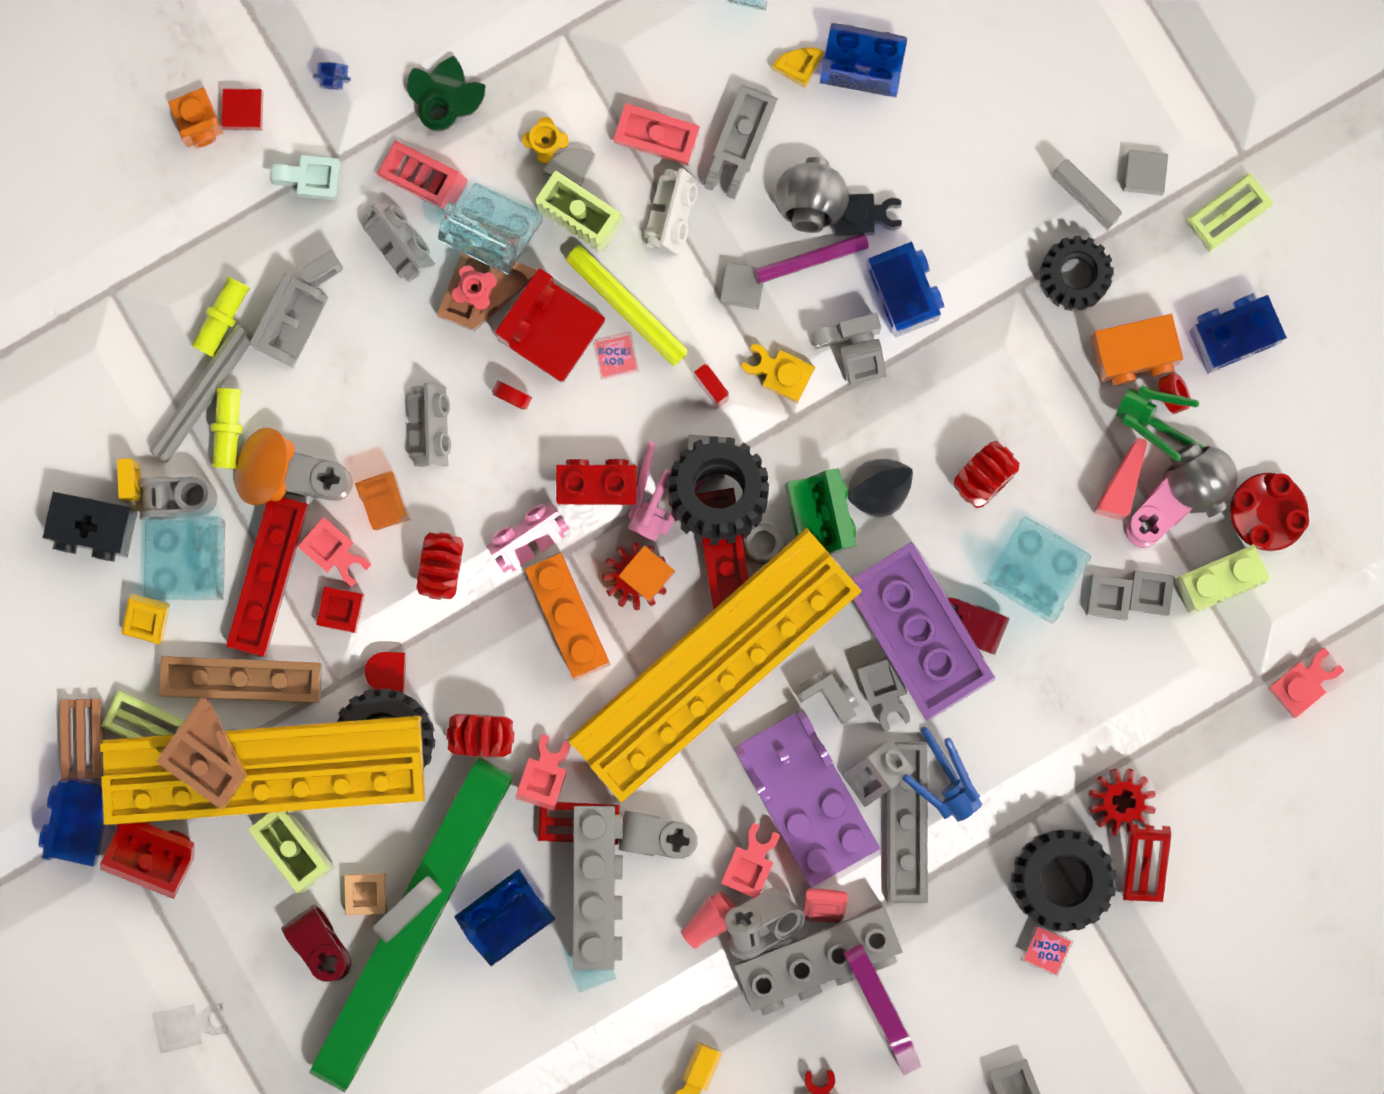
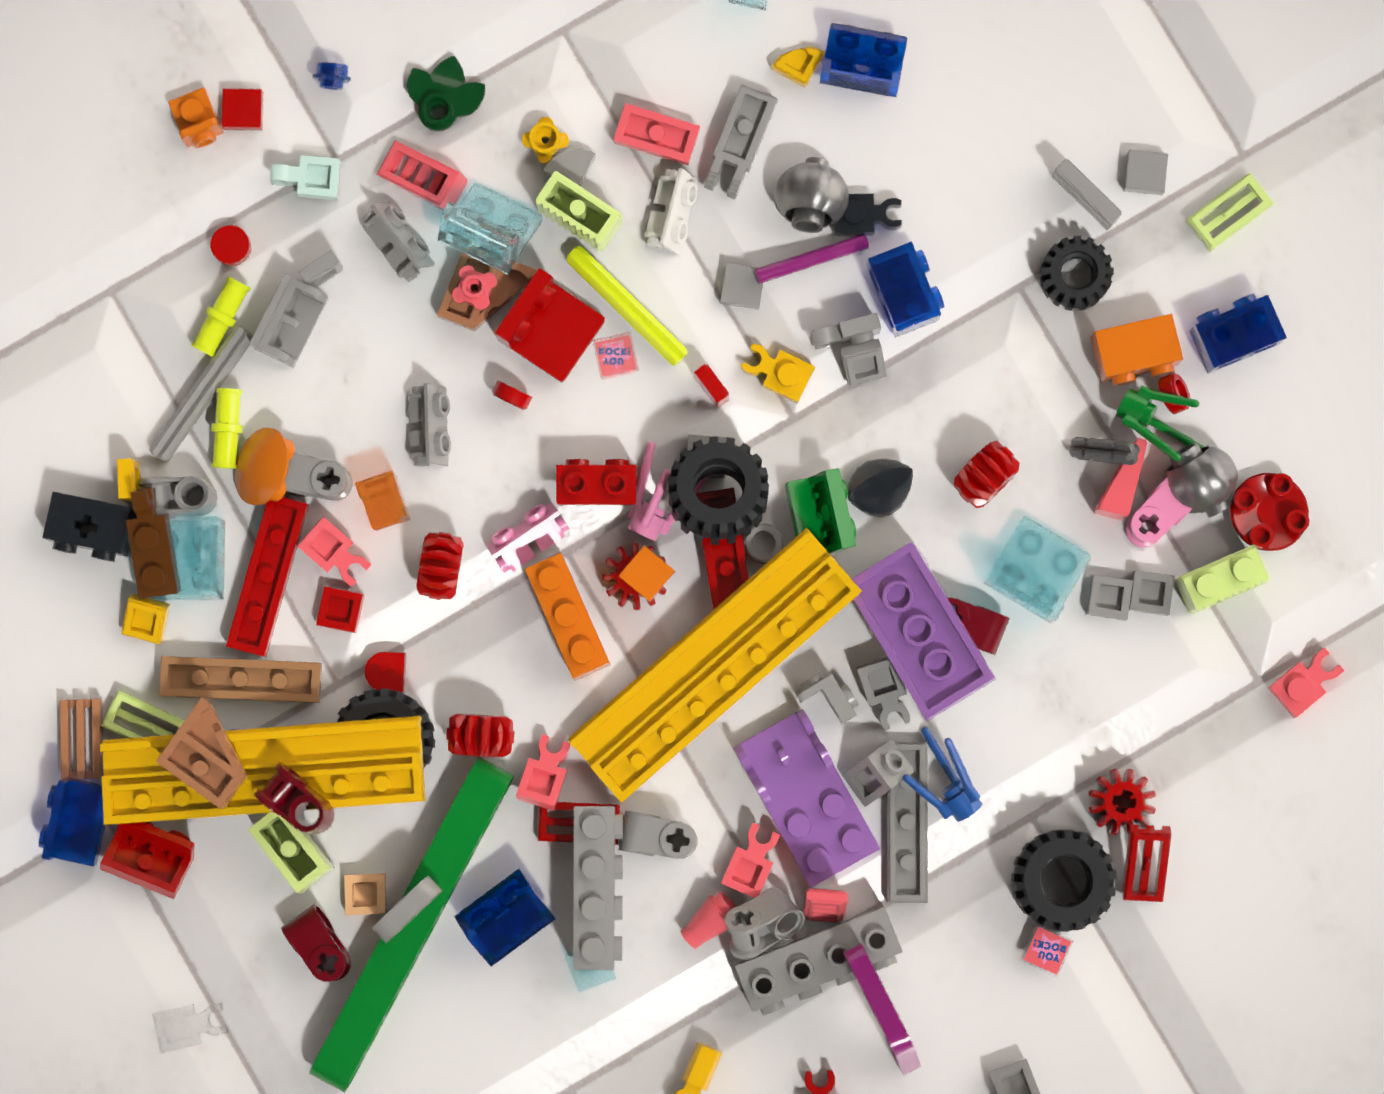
none -> reddish brown plate [126,487,181,599]
none -> red tile [210,225,251,266]
none -> dark red piece [254,762,334,834]
none -> dark grey axle [1069,437,1140,465]

